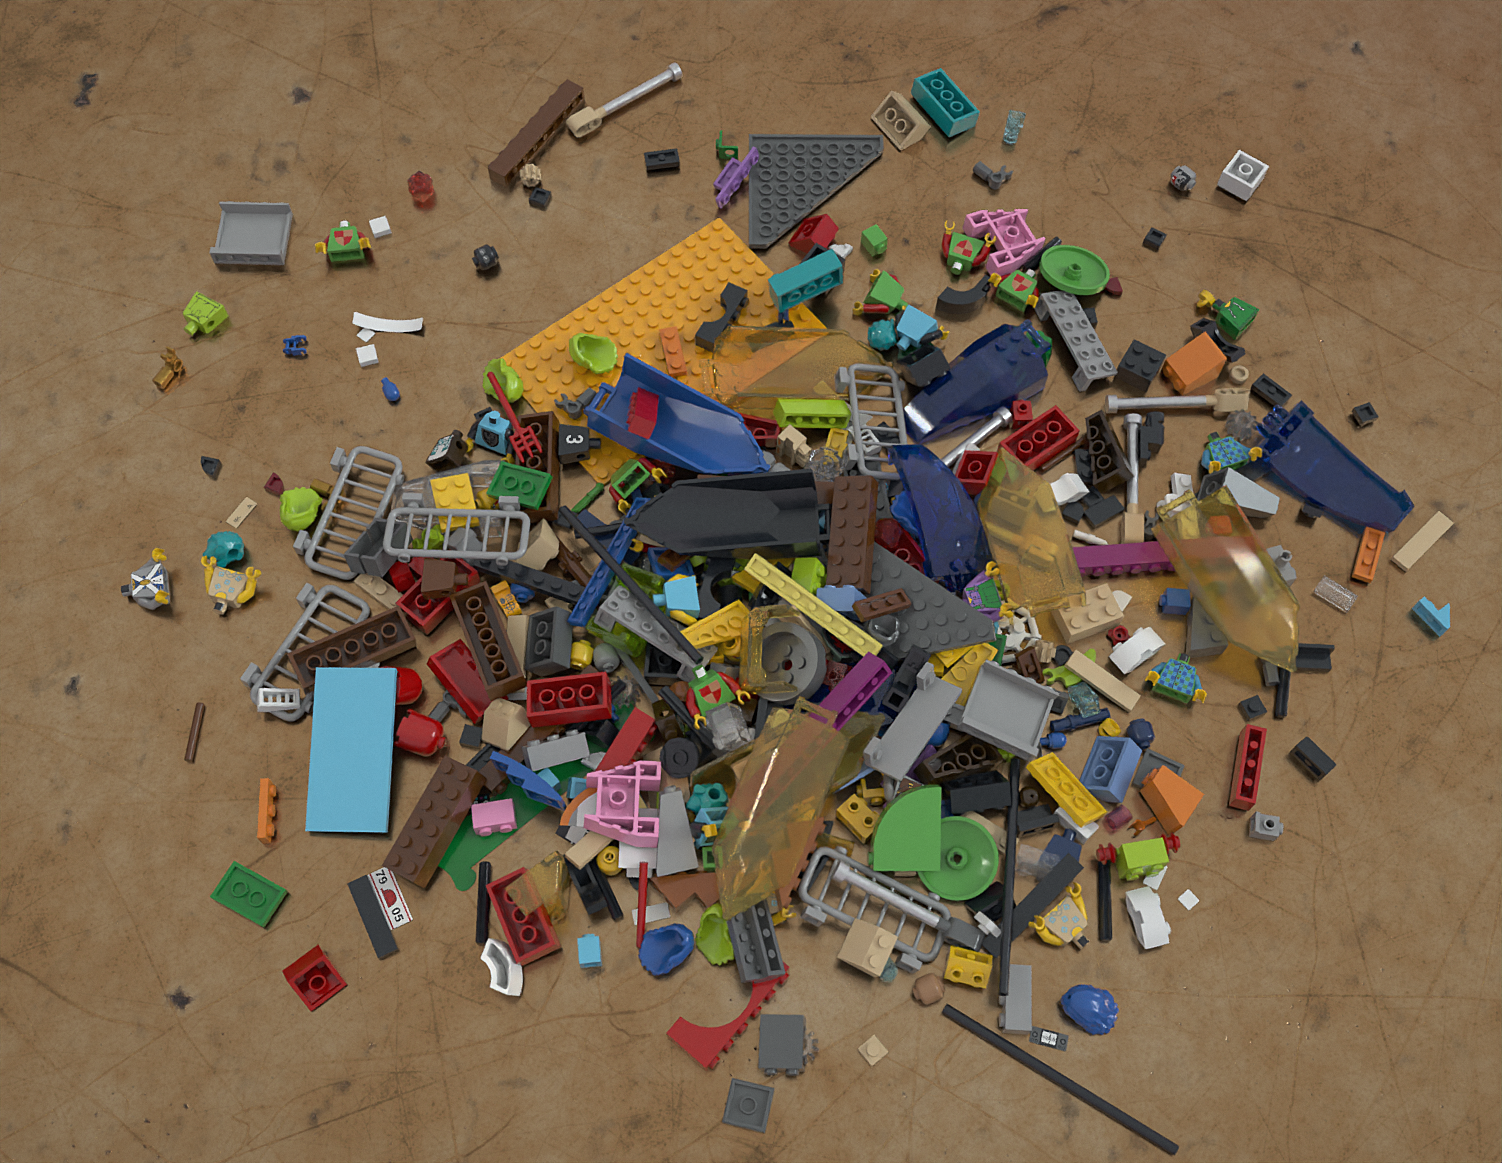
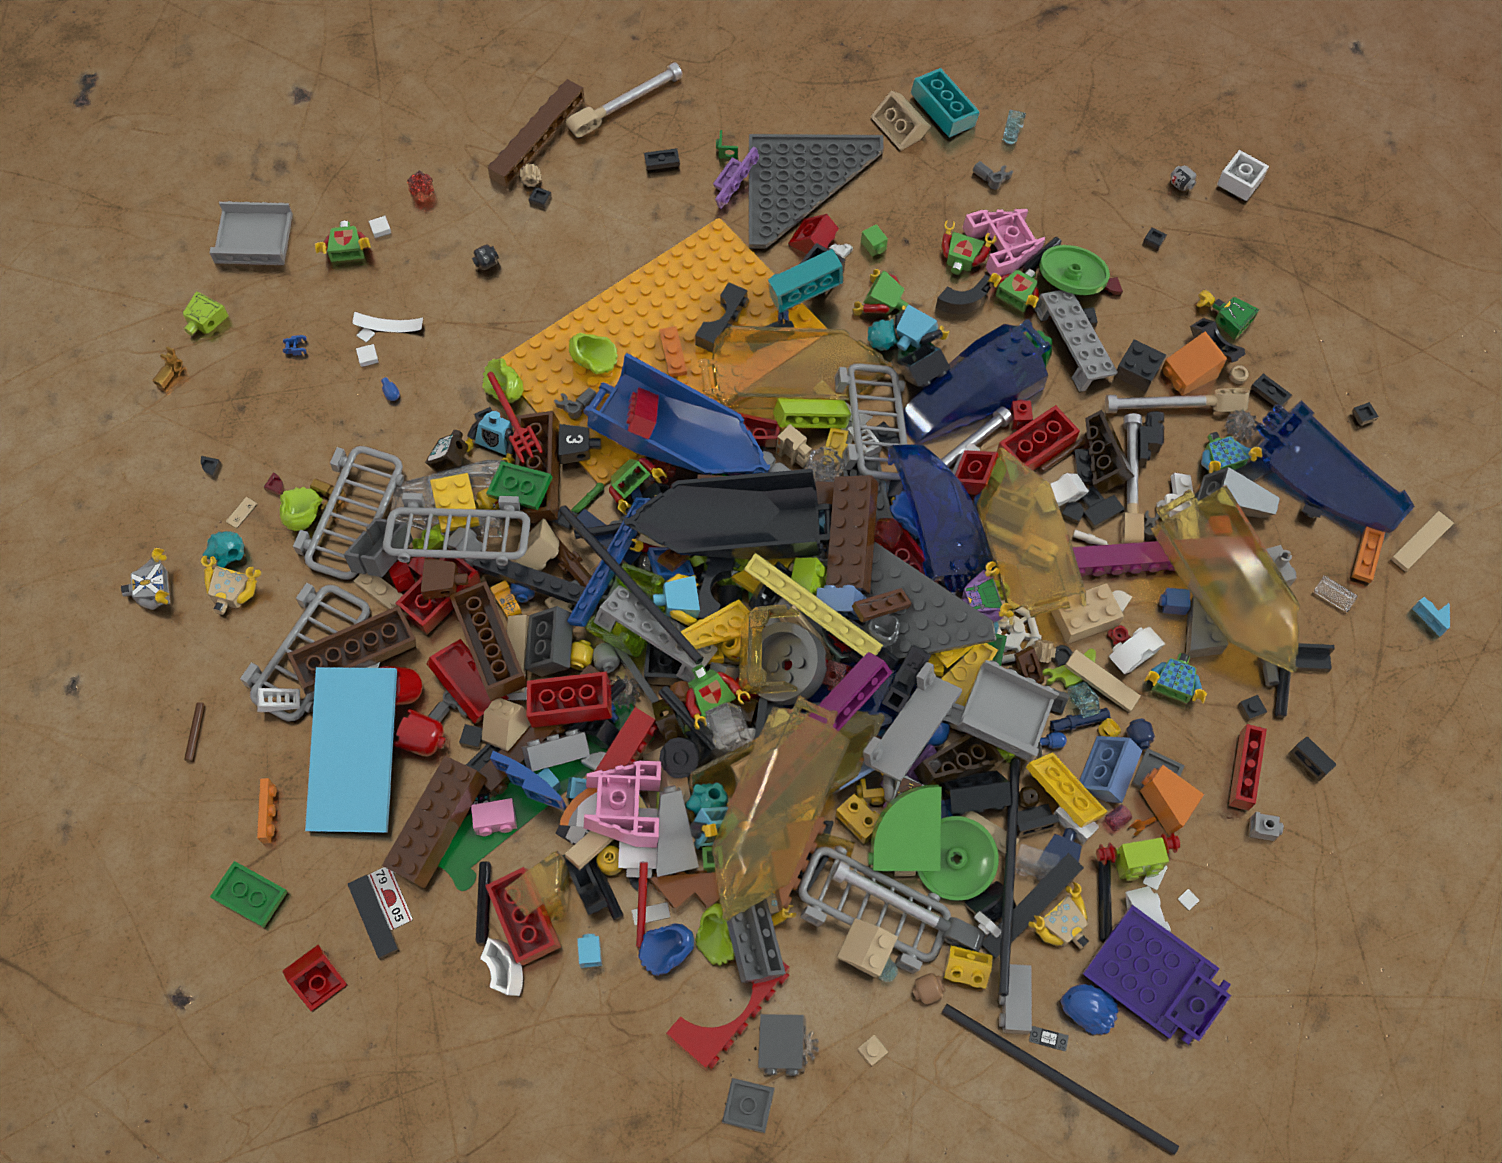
none -> dark purple plate [1082,904,1232,1045]

